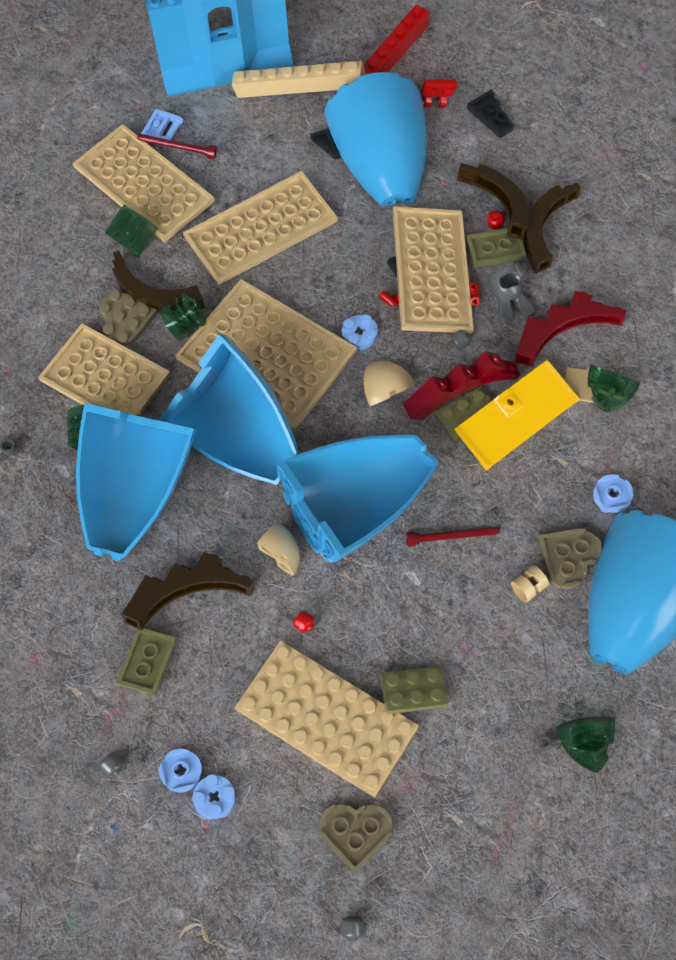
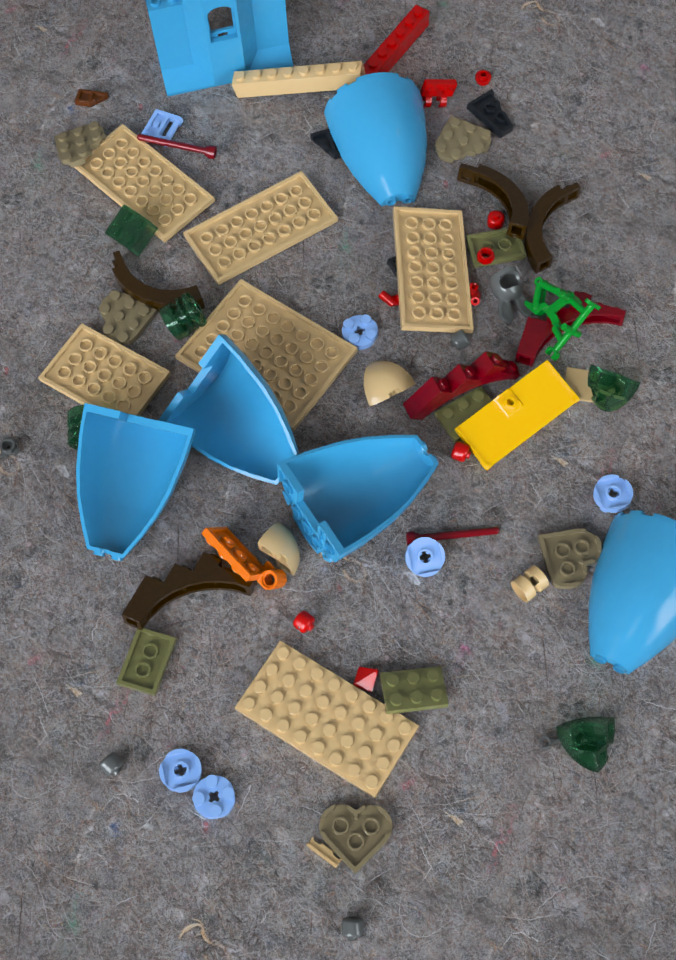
none -> dark tan plate [54,121,106,168]
none -> reddish brown tile [74,89,109,107]
none -> orange hinge [201,526,287,590]
none -> tan piece [306,837,342,868]
none -> red slope [353,667,379,693]
none -> light blue plate [405,537,445,577]
none -> dark tan plate [435,116,491,163]
none -> red piece [451,441,472,462]
none -> red plate [475,70,492,86]
none -> red plate [477,247,495,265]
none -> green piece [524,277,601,361]

